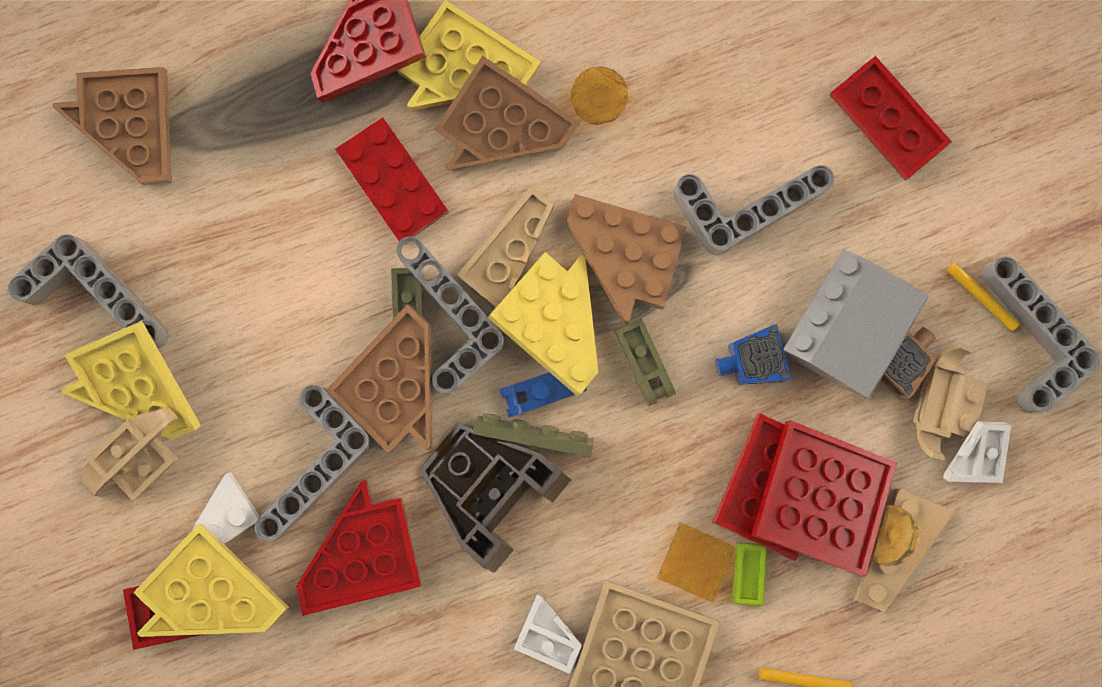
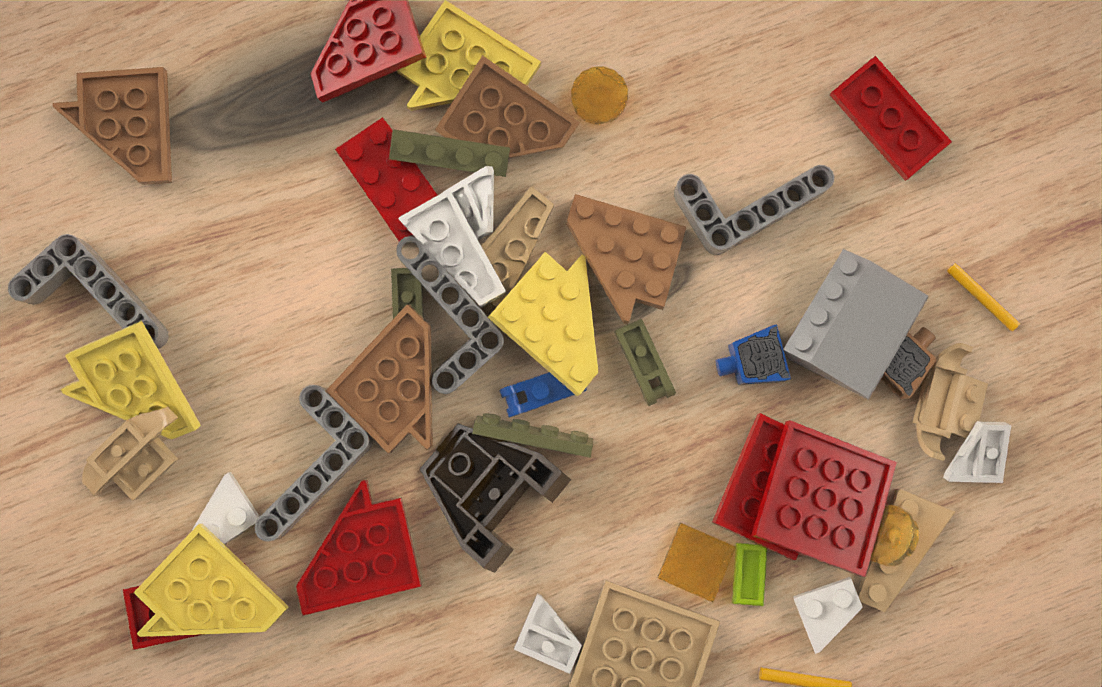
light grey beam [982,256,1100,413] -> none
none -> olive plate [389,129,510,177]
none -> white wing [398,189,507,307]
none -> white wing [443,166,494,240]
none -> white wing [793,577,863,654]

